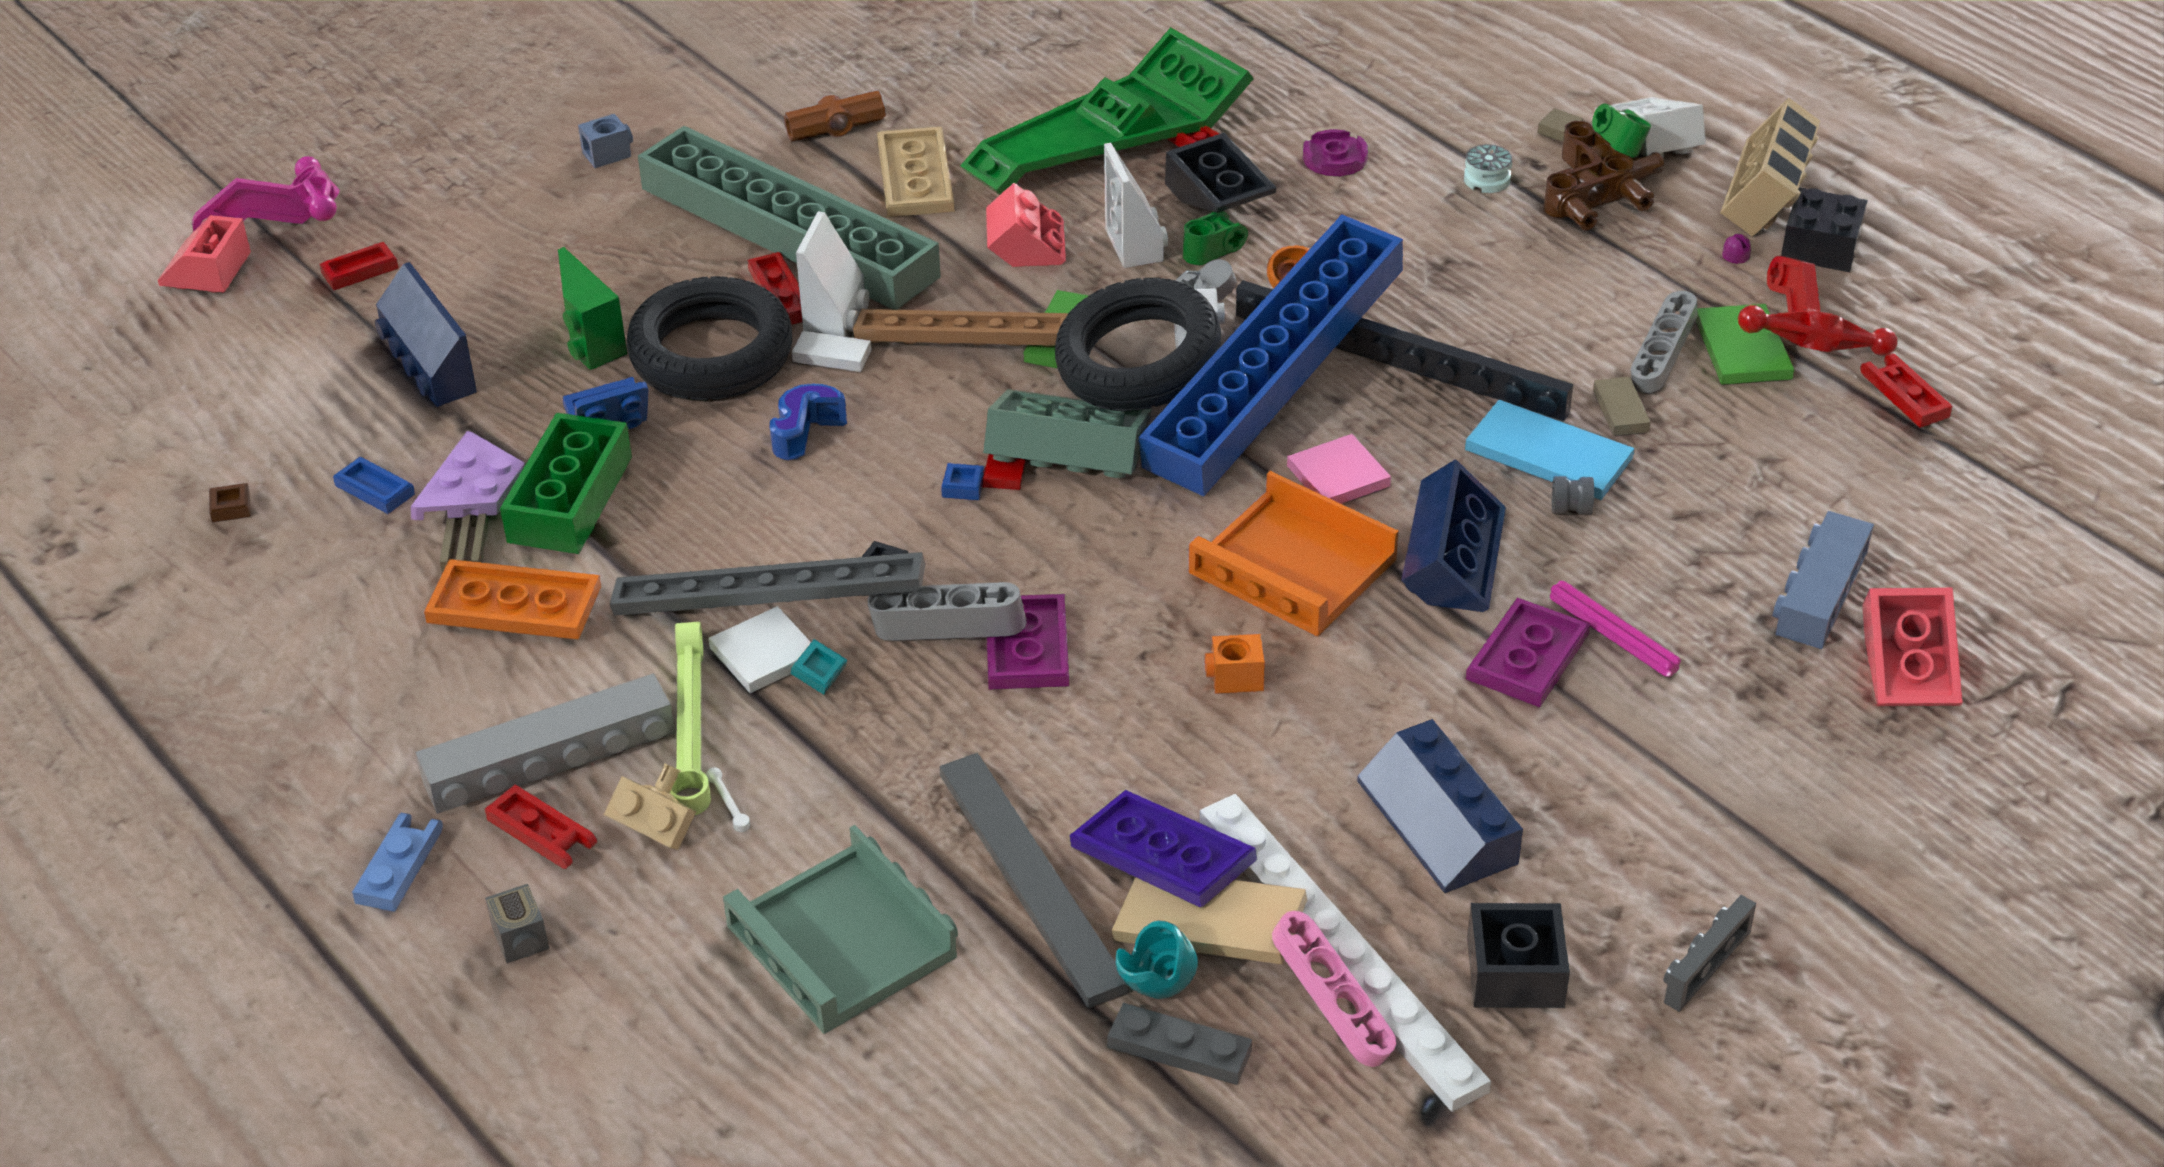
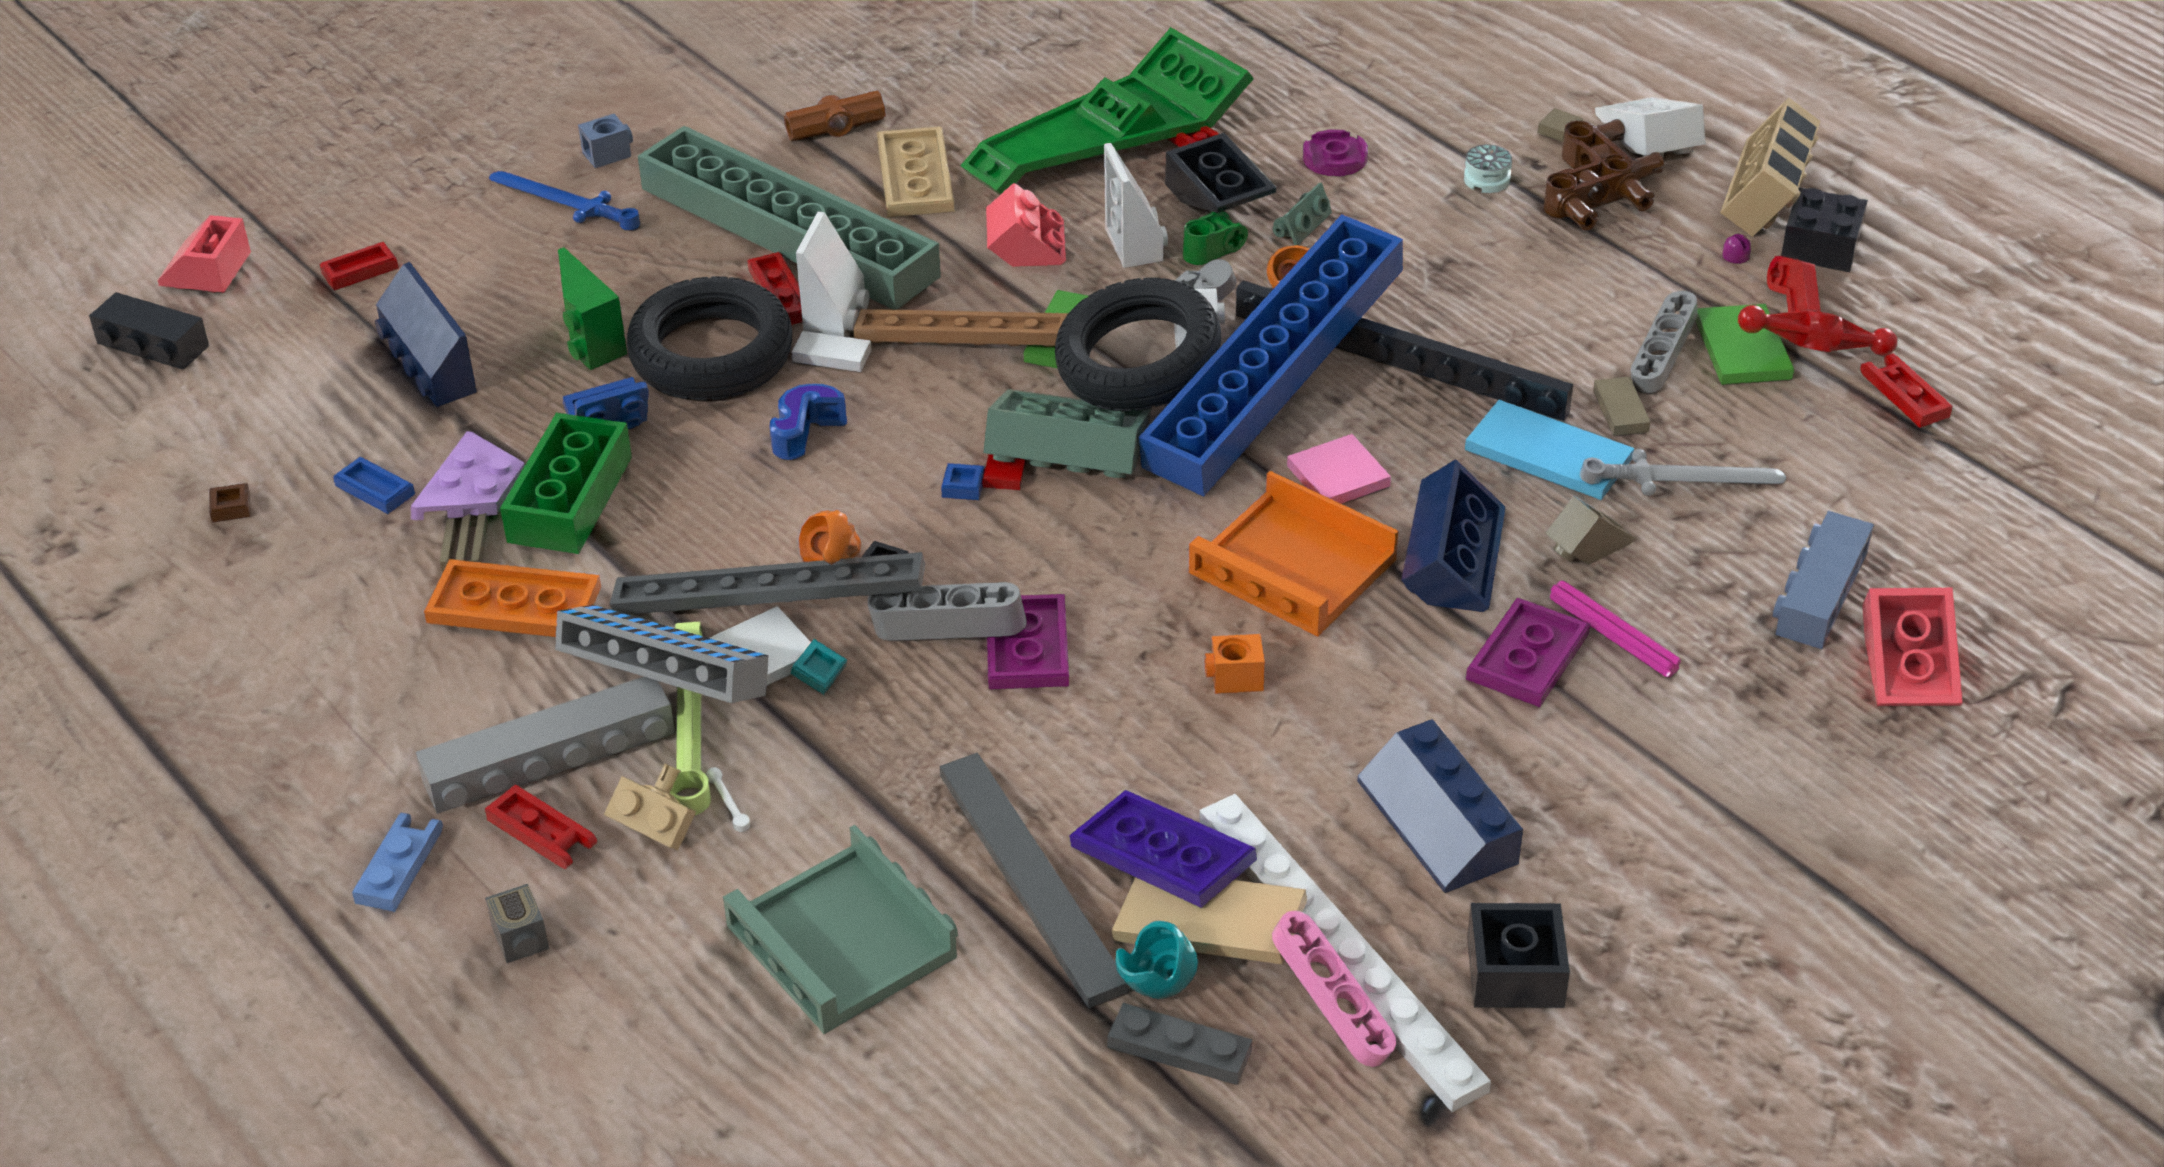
dark pink piece [192,156,340,232] -> none
dark grey wheel [1551,476,1594,515] -> none
green piece [1592,103,1652,157] -> none
dark grey plate [1663,895,1756,1012] -> none
none -> black brick [89,292,209,370]
none -> blue sword [489,171,640,230]
none -> light grey brick [555,604,769,703]
none -> orange hair [799,510,861,565]
none -> sand green hinge [1273,182,1332,245]
none -> dark tan slope [1546,496,1635,565]
none -> light grey sword [1580,449,1786,496]

